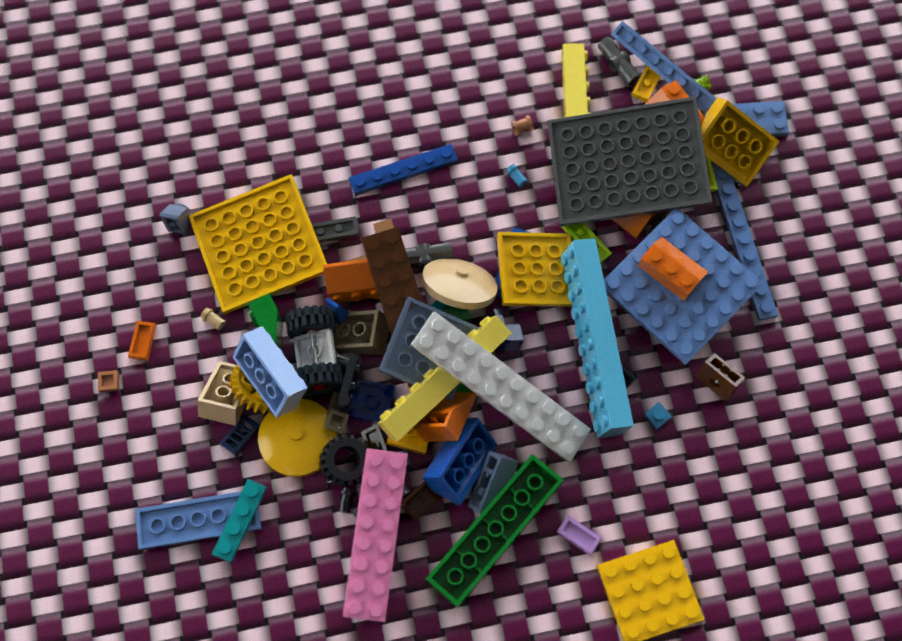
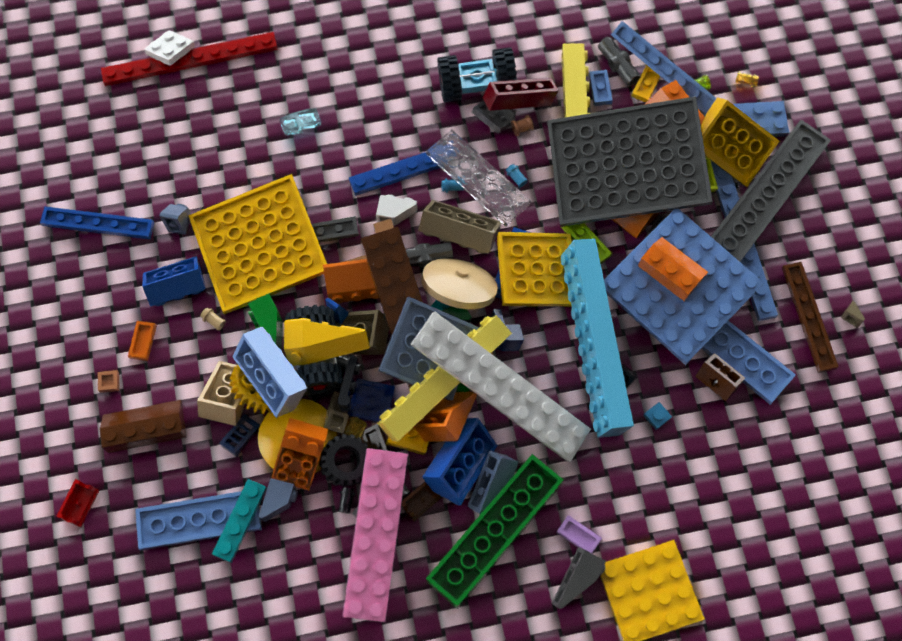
none -> blue plate [40,206,154,239]
none -> red hinge [56,479,99,528]
none -> reddish brown slope [100,400,187,453]
none -> red plate [101,32,278,86]
none -> blue slope [142,256,206,307]
none -> white plate [144,30,195,66]
none -> sand blue slope [259,478,298,522]
none -> orange slope [271,418,328,490]
none -> clear light blue slope [279,108,322,135]
none -> yellow wedge [284,318,370,366]
none -> clear yellow slope [340,417,367,438]
none -> white slope [376,194,417,226]
none -> dark tan slope [418,200,502,254]
none -> clear plate [426,129,532,227]
none -> black plate [437,47,517,103]
none -> dark azure pin [441,178,464,193]
none -> flat silver bracket [471,101,516,134]
none -> dark red brick [482,78,559,111]
none -> dark grey slope [552,547,606,609]
none -> medium blue plate [589,70,613,106]
none -> medium blue plate [701,321,796,404]
none -> dark grey plate [711,120,831,262]
none -> clear yellow pin [735,71,759,88]
none -> reddish brown plate [782,261,839,373]
none -> dark tan slope [841,301,865,328]

